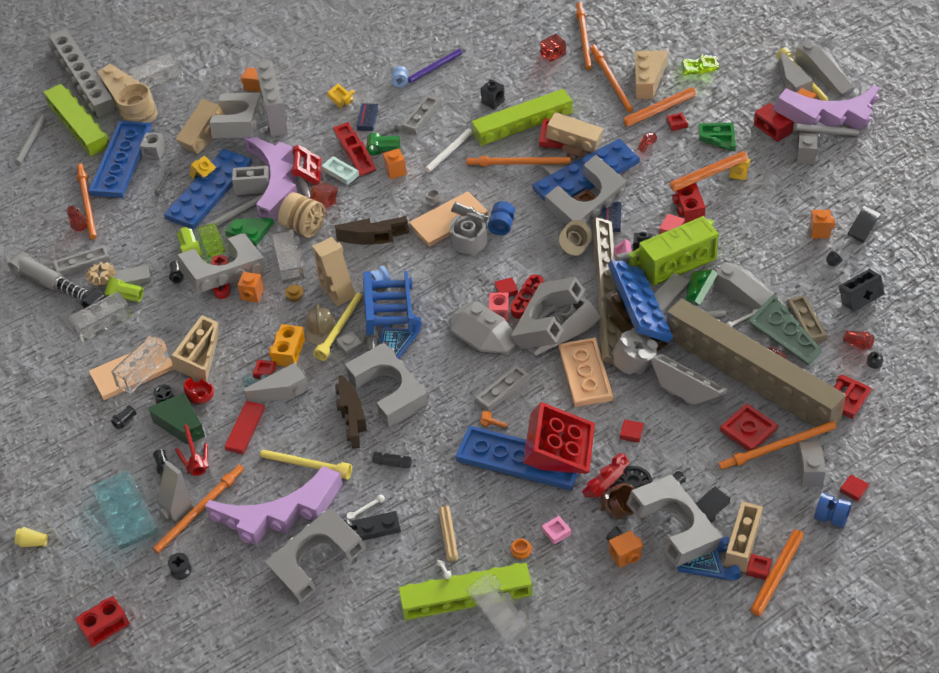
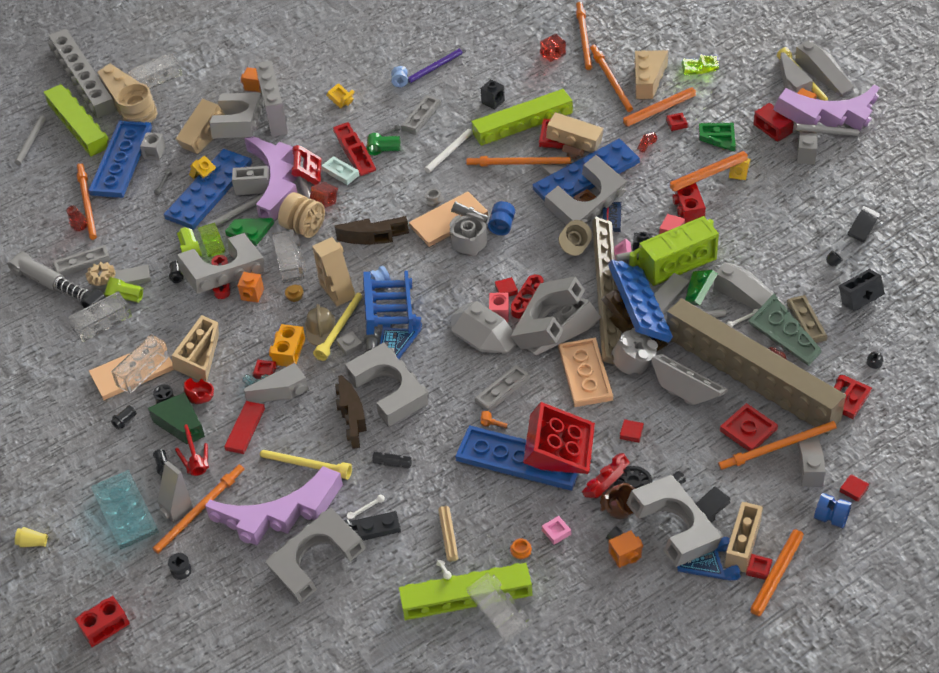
dark blue tile [356,103,378,131] -> none
orange brick [383,149,407,179] -> none
orange brick [810,210,835,238] -> none
clear red cone [843,330,874,351] -> none

